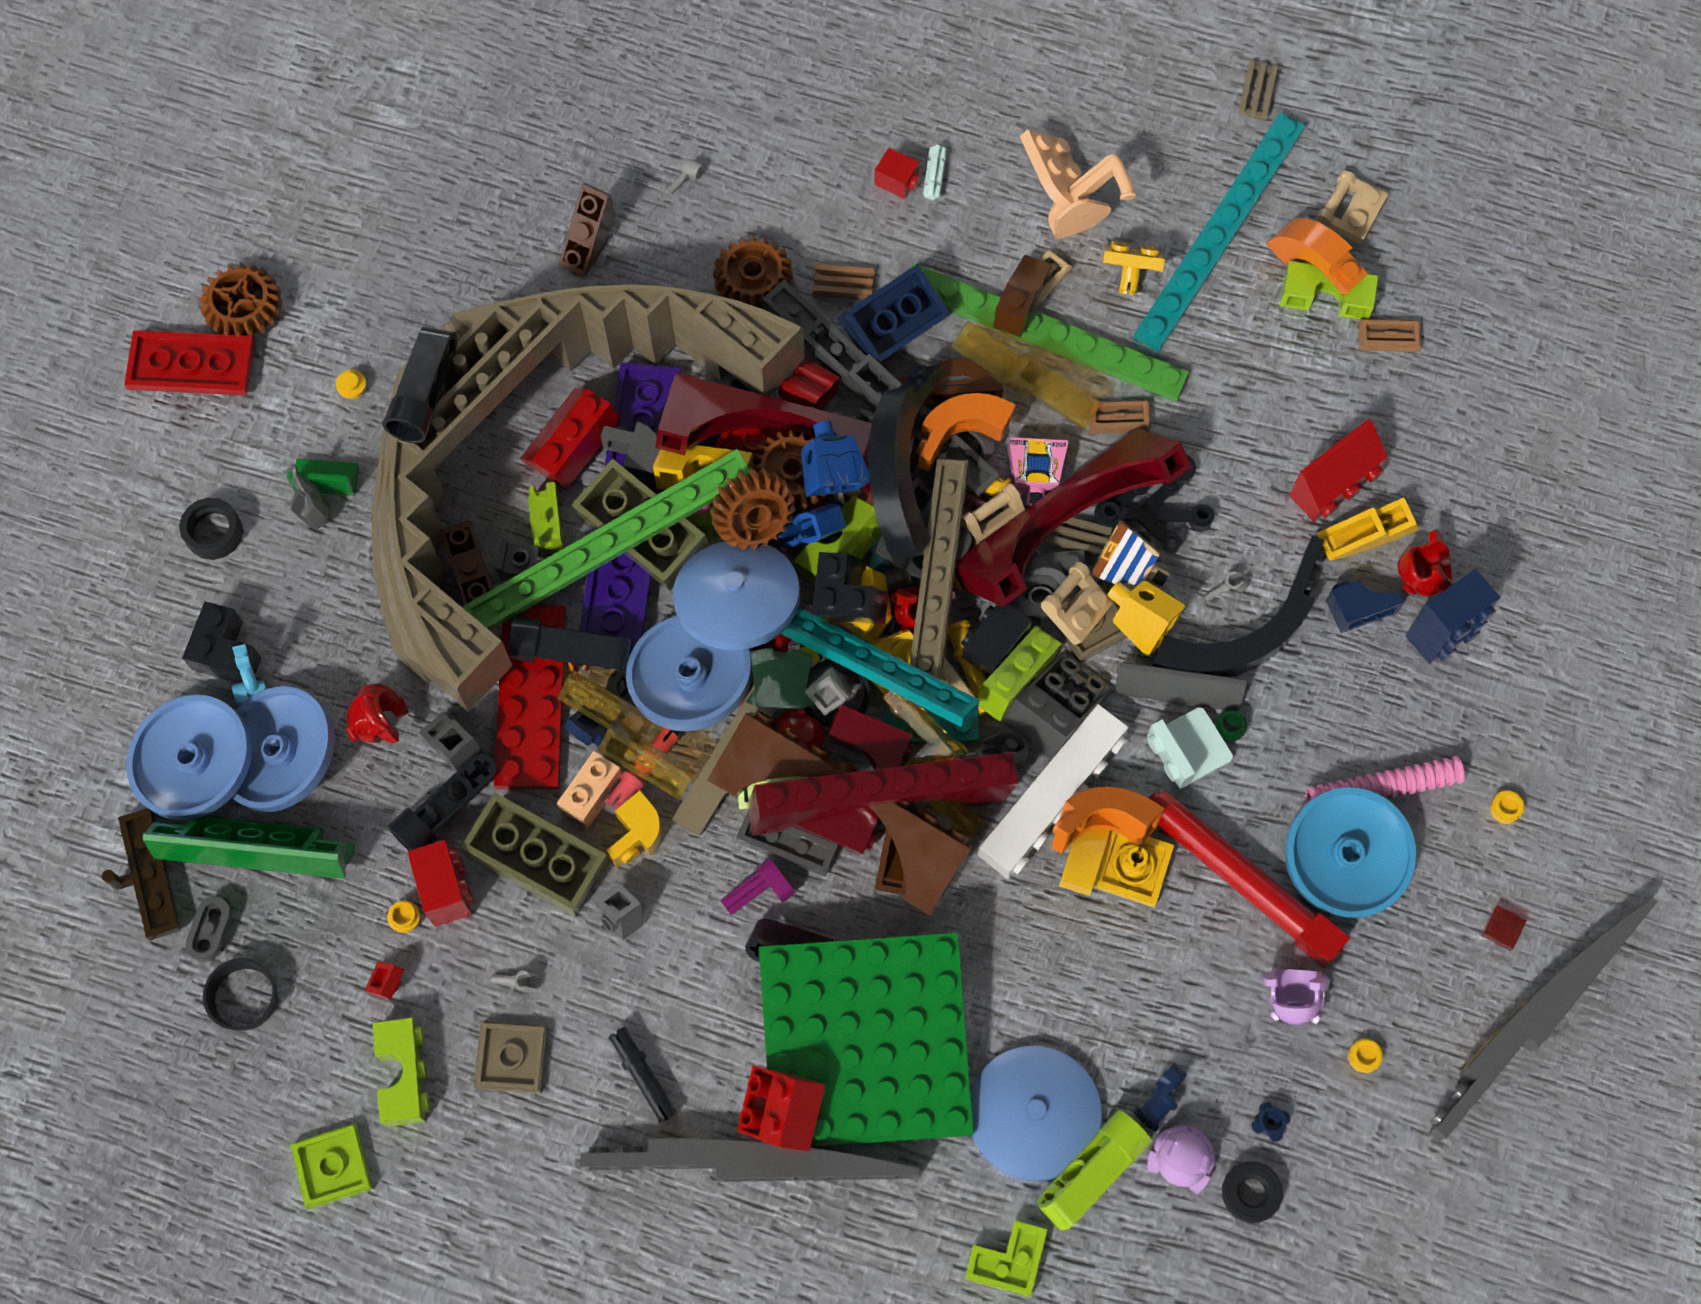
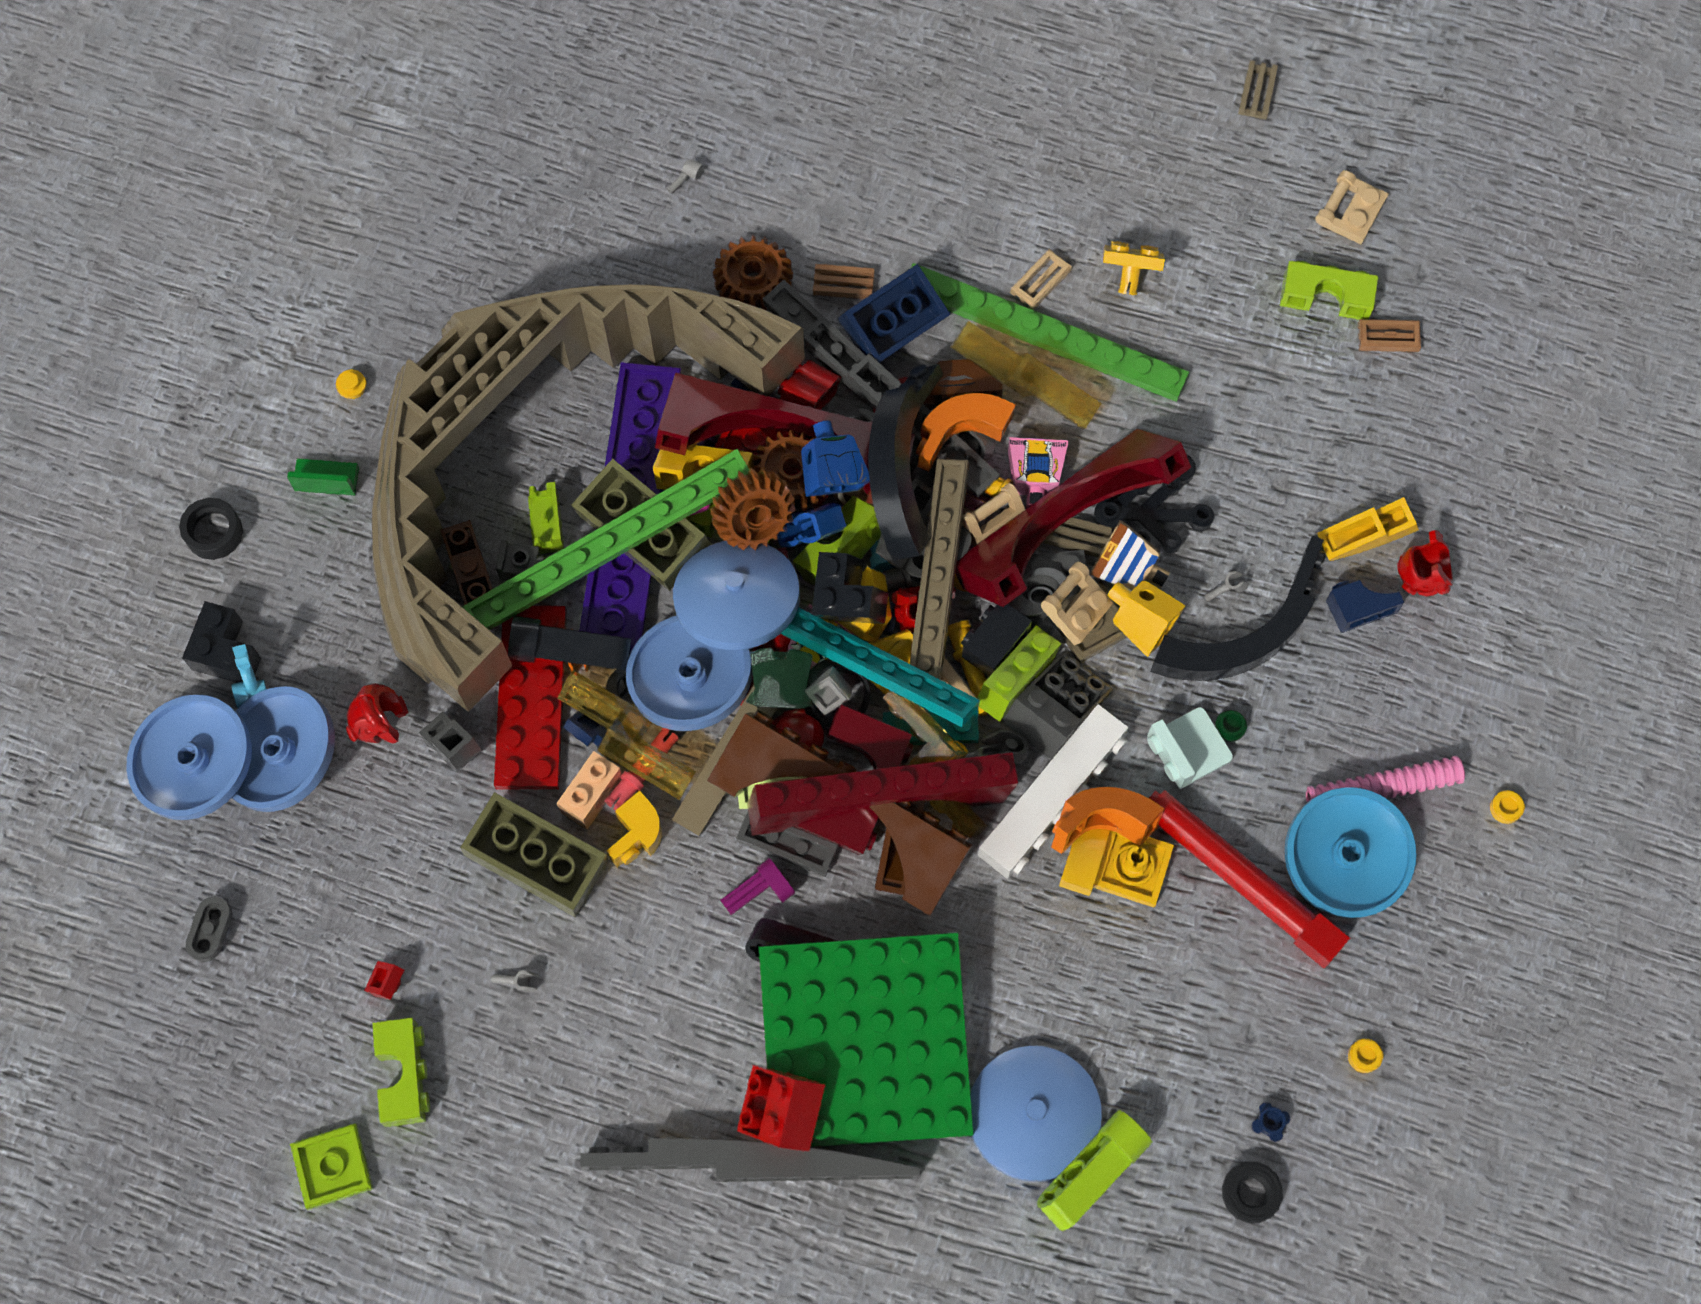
dark brown plate [102,808,181,941] -> none
red plate [124,330,255,396] -> none
green slope [143,816,355,879] -> none
dark orange gear [199,262,282,338] -> none
black tyre [203,958,277,1031] -> none
dark grey piece [290,464,329,530] -> none
black beam [382,327,457,443] -> none
black beam [386,754,496,851] -> none
yellow plate [387,900,421,933] -> none
red brick [407,840,475,927] -> none
dark tan tile [473,1022,548,1094] -> none
red slope [520,388,621,490] -> none
reddish brown slope [558,183,615,277] -> none
dark grey brick [595,884,643,940] -> none
dark grey brick [601,422,660,485] -> none
black pin [608,1027,677,1124] -> none
red brick [874,147,921,199] -> none
light aqua axle [923,145,947,201] -> none
lime plate [964,1220,1047,1298] -> none
reddish brown slope [993,254,1052,337] -> none
light nougat plate [1020,129,1138,239] -> none
medium nougat tile [1087,400,1151,434] -> none
dark grey slope [1115,662,1247,711] -> none
teal plate [1133,112,1305,352] -> none
dark blue connector [1133,1062,1188,1132] -> none
lavender helmet [1146,1125,1215,1195] -> none
lavender helmet [1263,968,1330,1025] -> none
orange arch [1266,218,1368,296] -> none
red slope [1289,419,1388,522] -> none
dark blue brick [1405,568,1501,664] -> none
dark grey slope [1428,897,1658,1142] -> none
clear red plate [1481,905,1527,951] -> none

